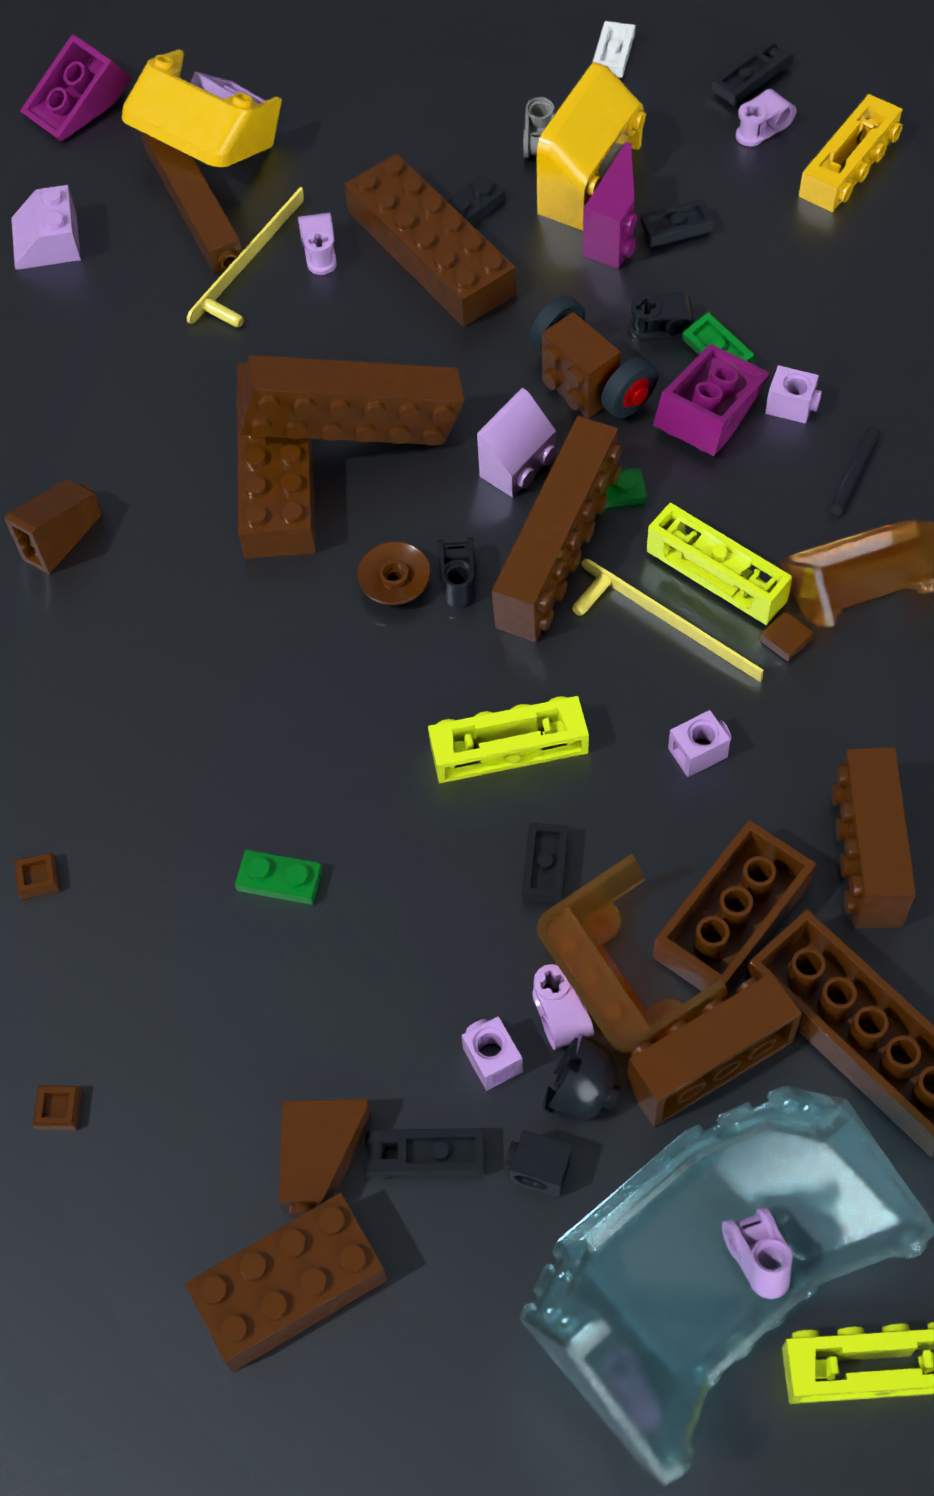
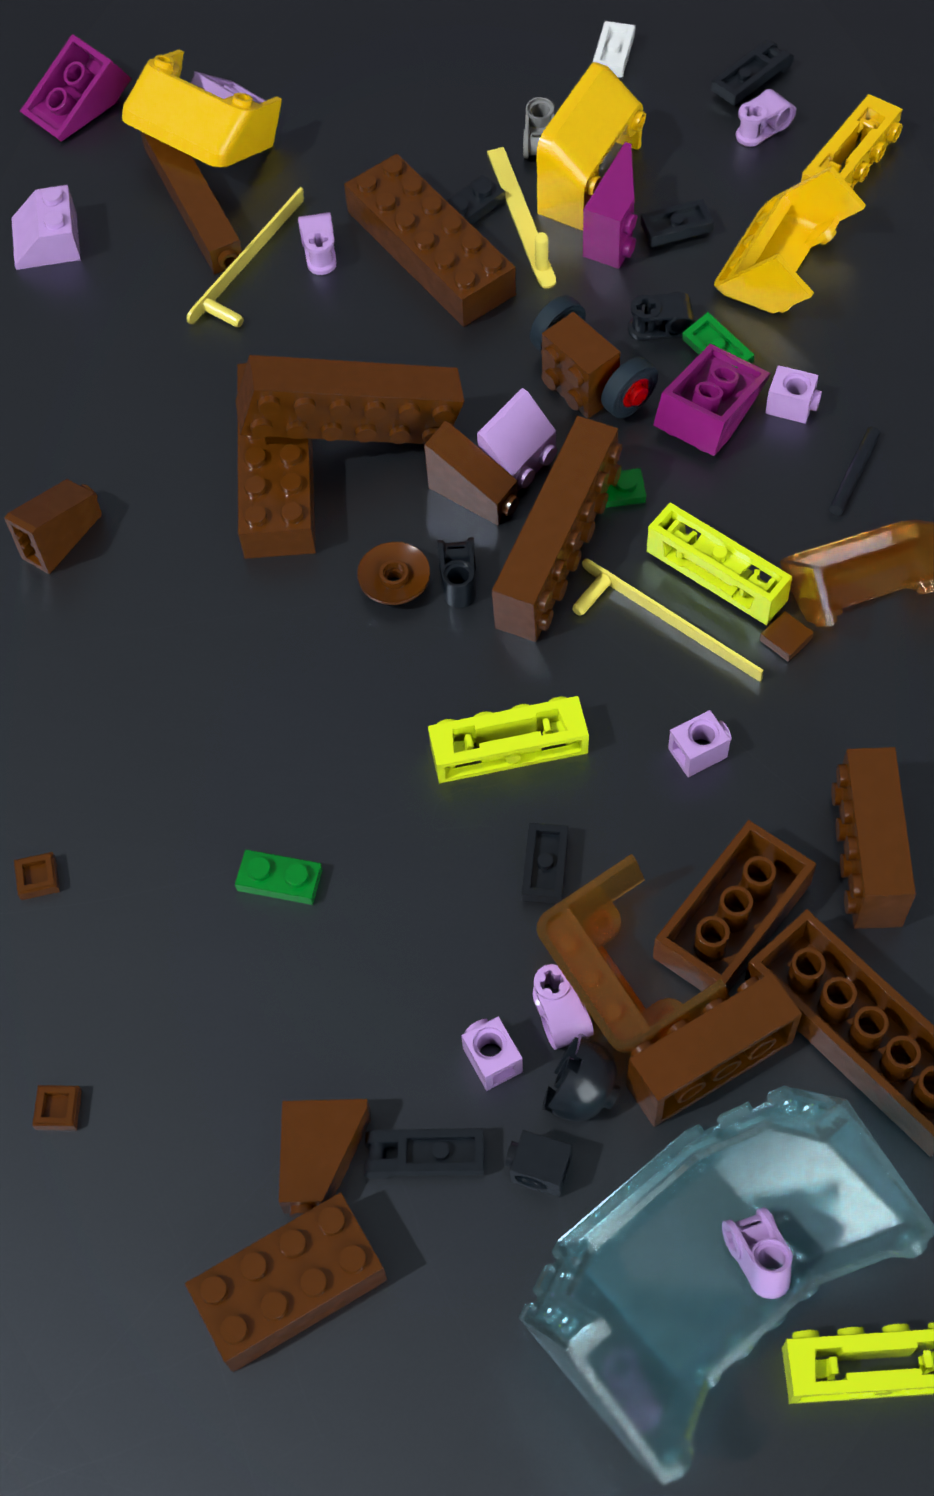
none -> reddish brown slope [424,421,520,526]
none -> light yellow piece [487,147,556,289]
none -> yellow windscreen [714,166,866,314]

